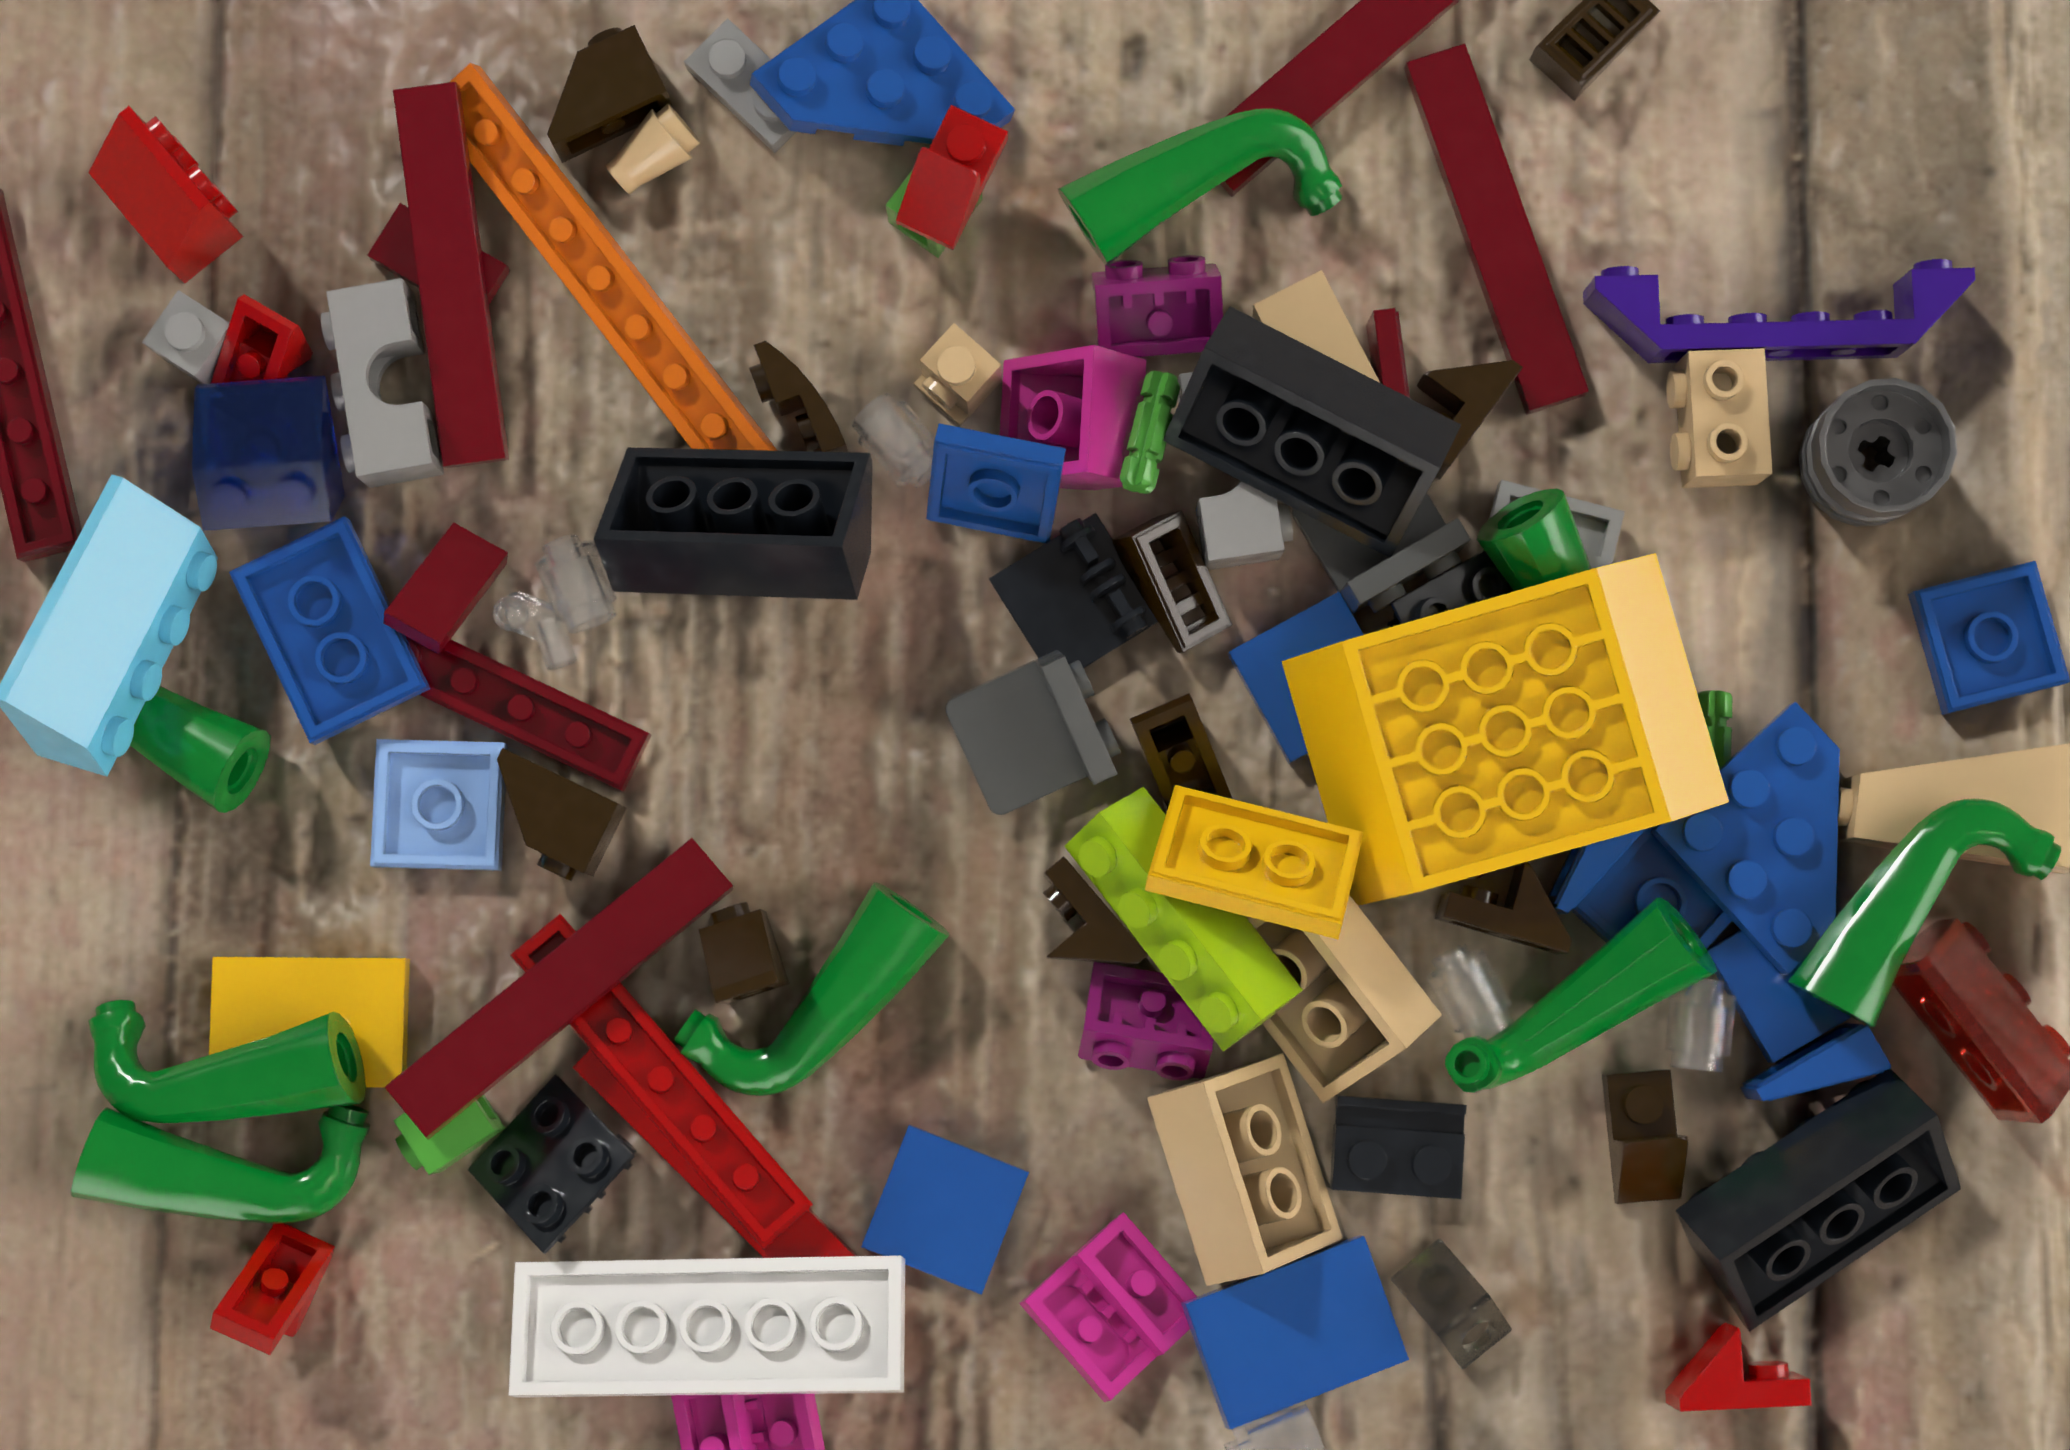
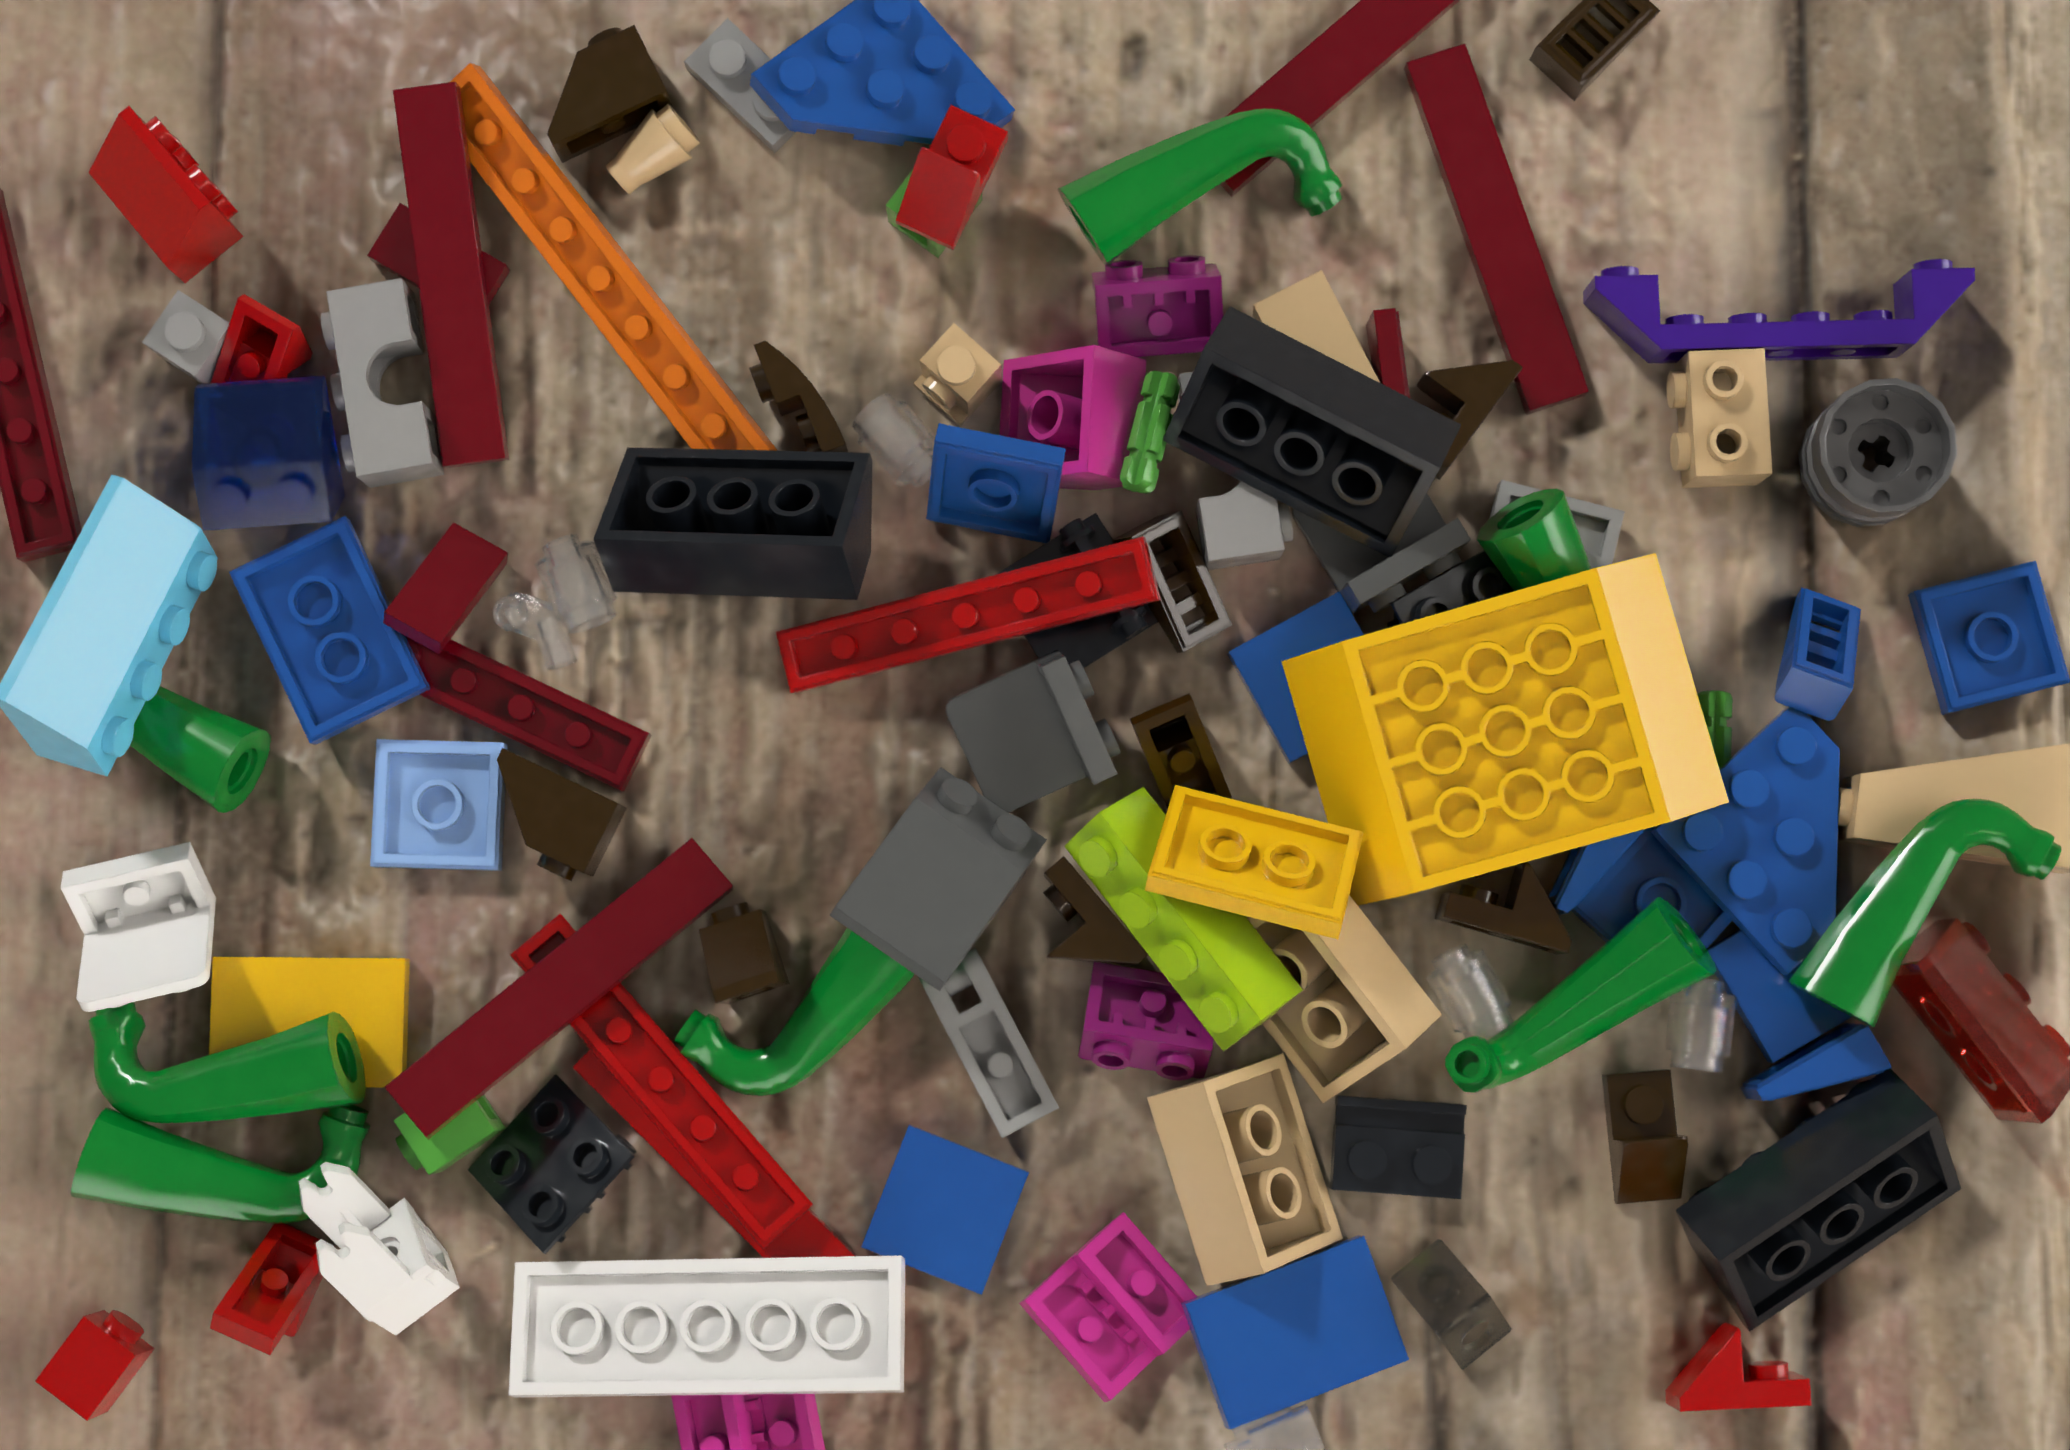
none -> red brick [35,1310,155,1421]
none -> white bracket [61,842,216,1012]
none -> white piece [299,1162,460,1335]
none -> red tile [776,536,1161,694]
none -> dark grey slope [830,767,1047,991]
none -> light grey plate [918,948,1059,1138]
none -> blue slope [1774,587,1861,721]

